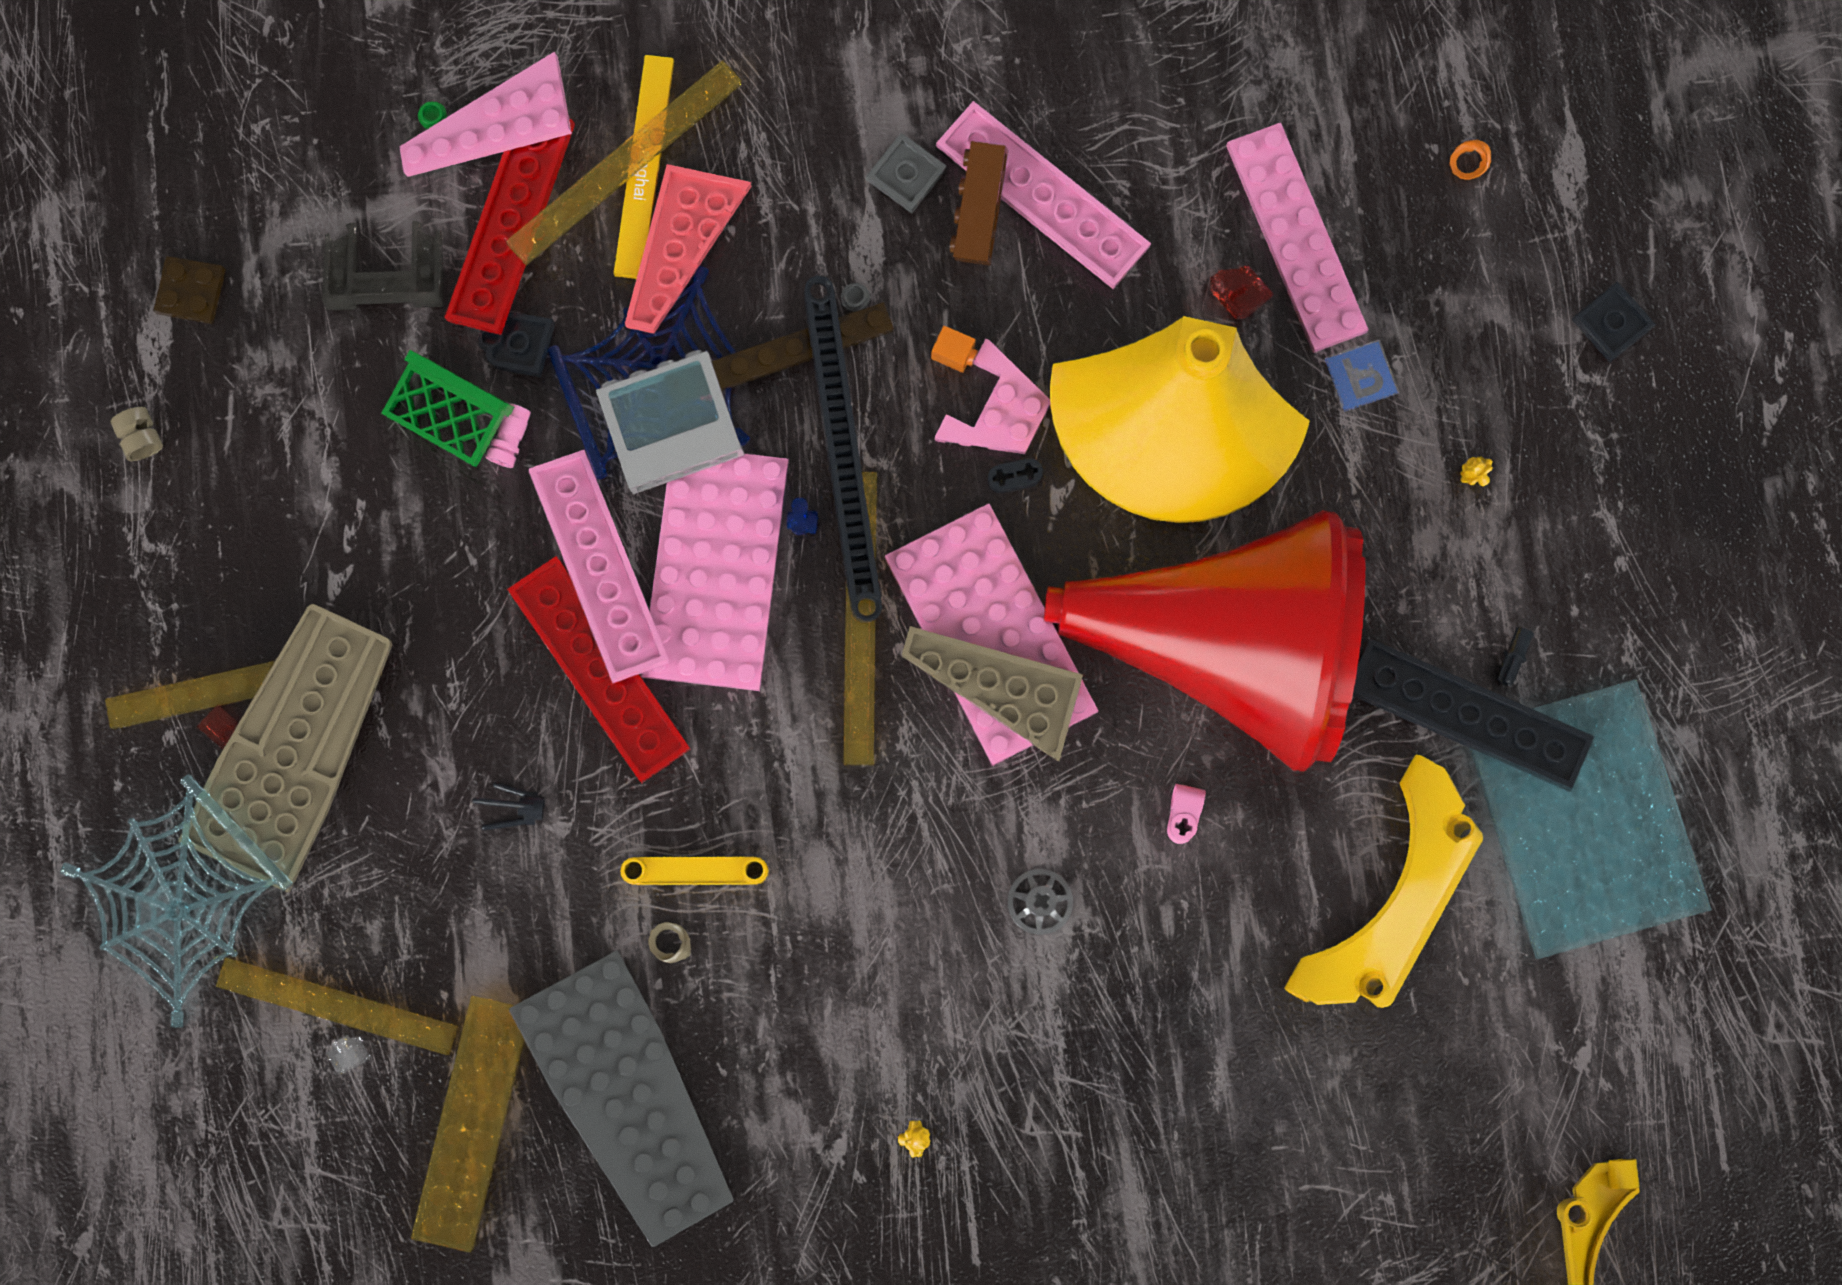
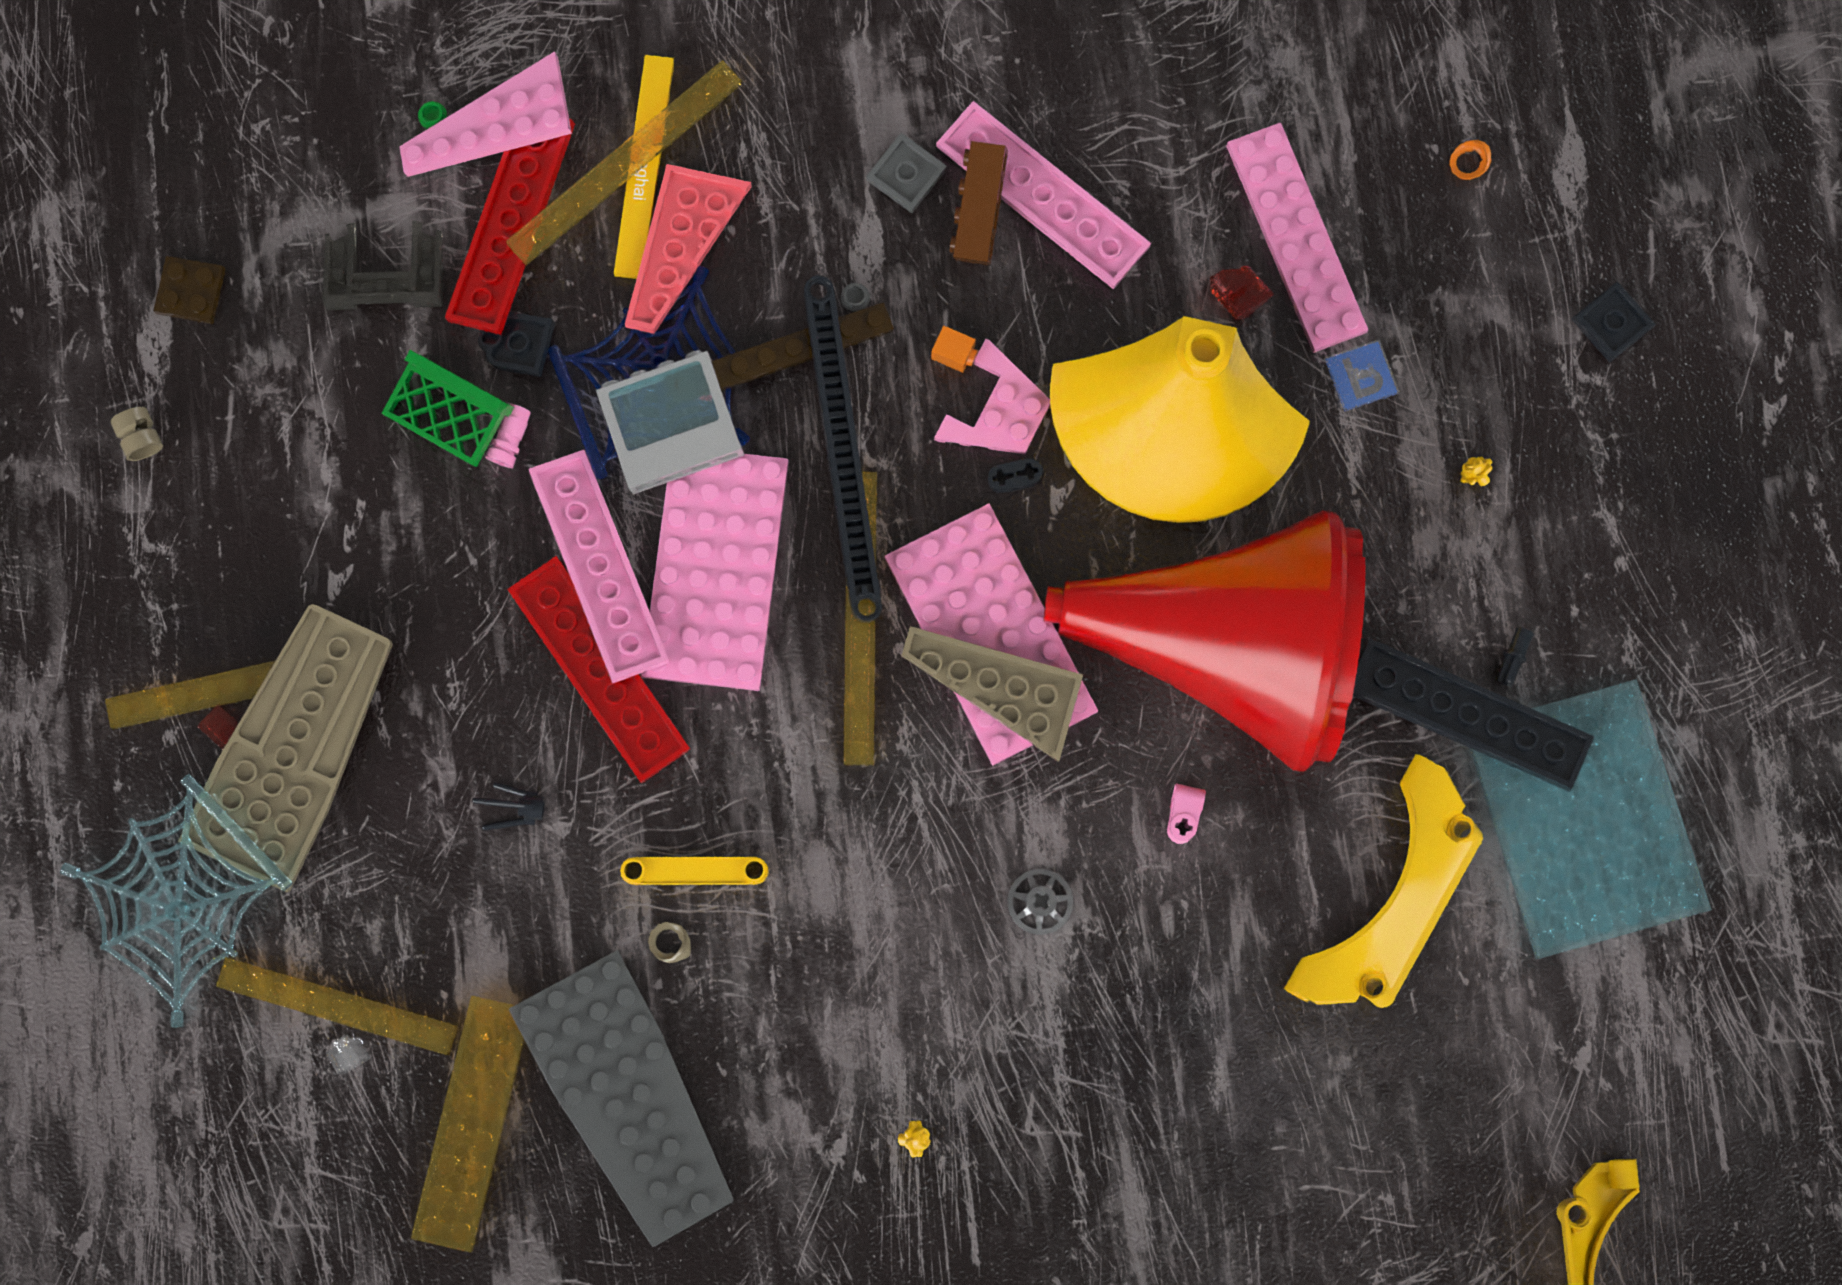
clear blue plate [787,498,818,535] -> none

